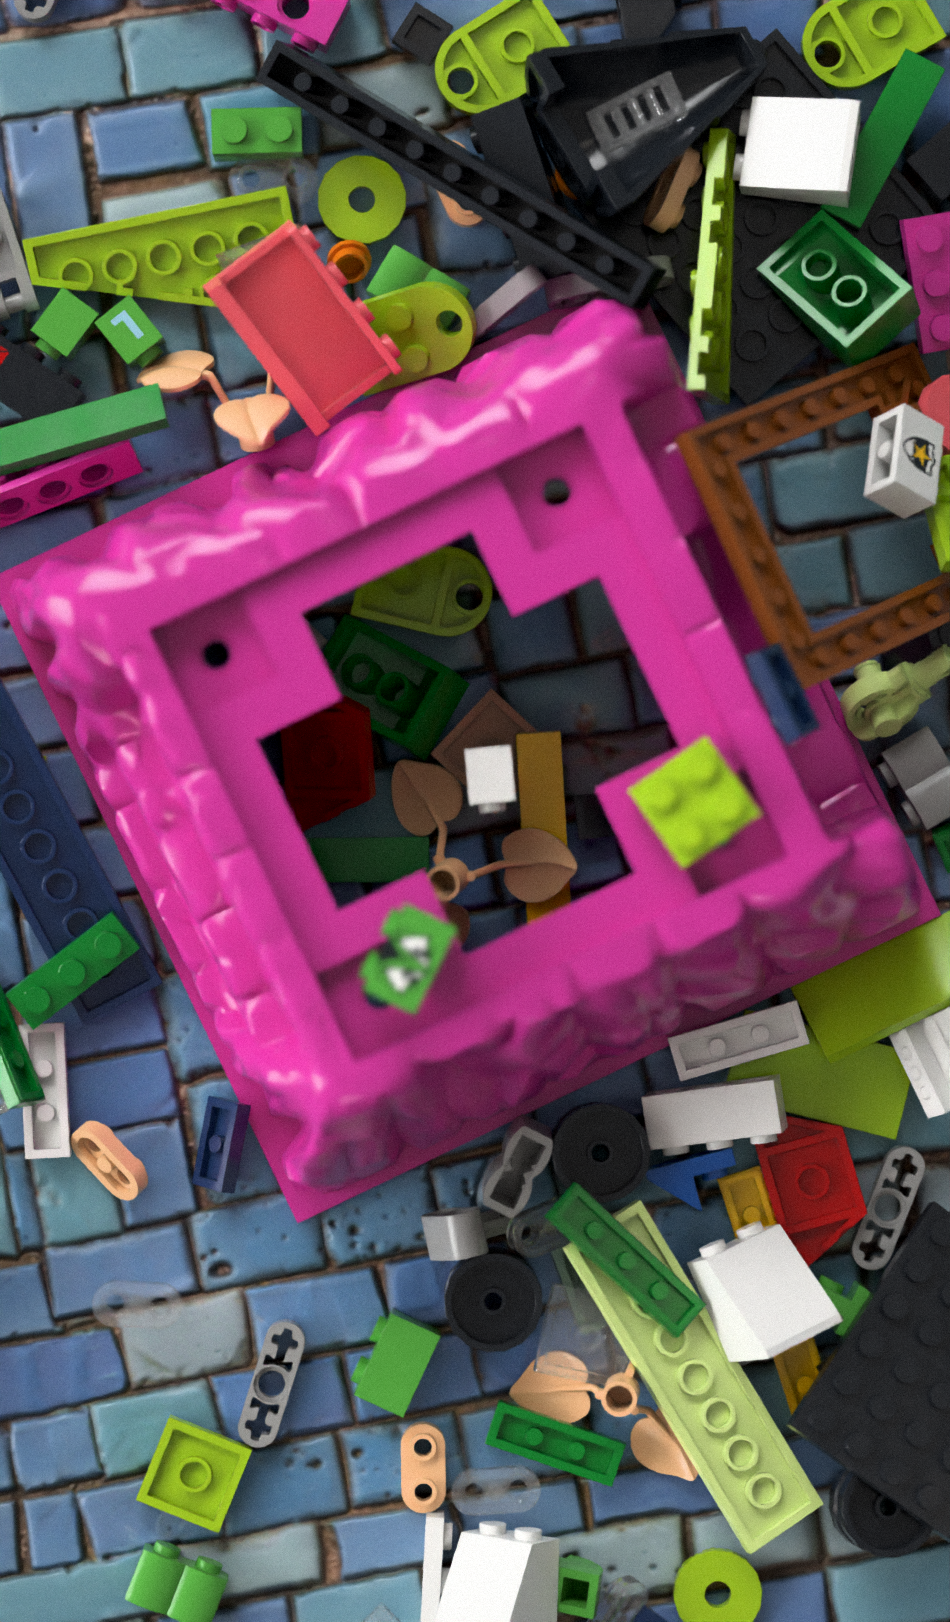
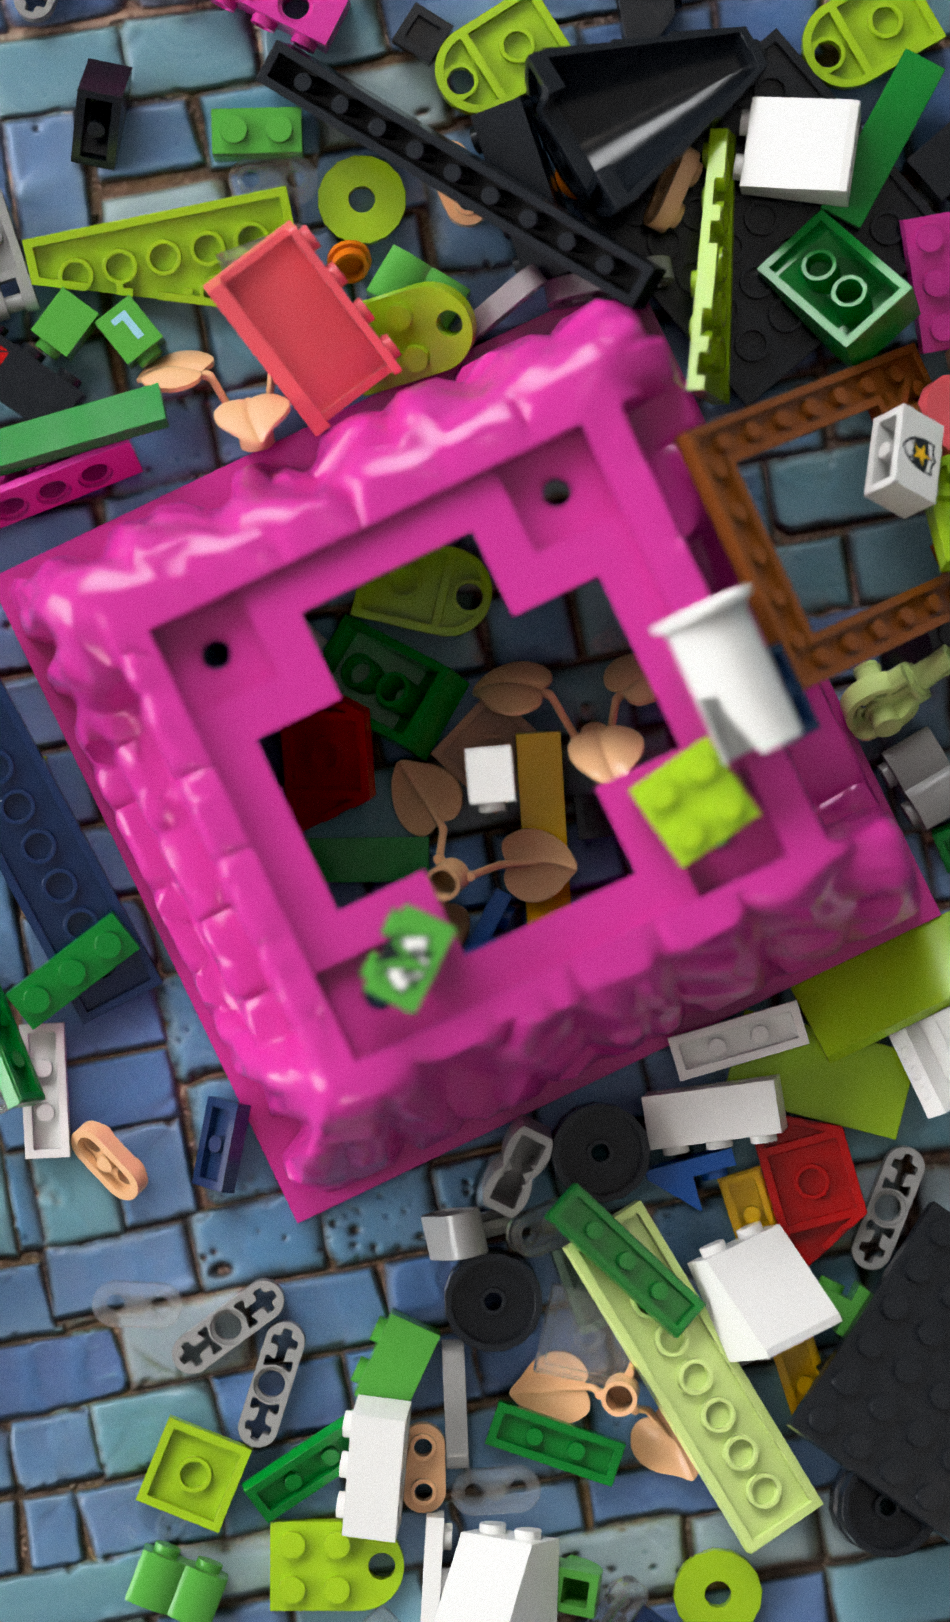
clear slope [585,71,688,155] -> none
none -> black slope [71,58,133,171]
none -> light grey beam [172,1278,285,1374]
none -> green plate [241,1409,353,1523]
none -> lime plate [270,1518,404,1611]
none -> white brick [336,1394,412,1543]
none -> light grey beam [442,1339,469,1469]
none -> blue slope [463,887,516,955]
none -> light nougat plant [472,653,657,784]
none -> white piece [649,583,803,766]

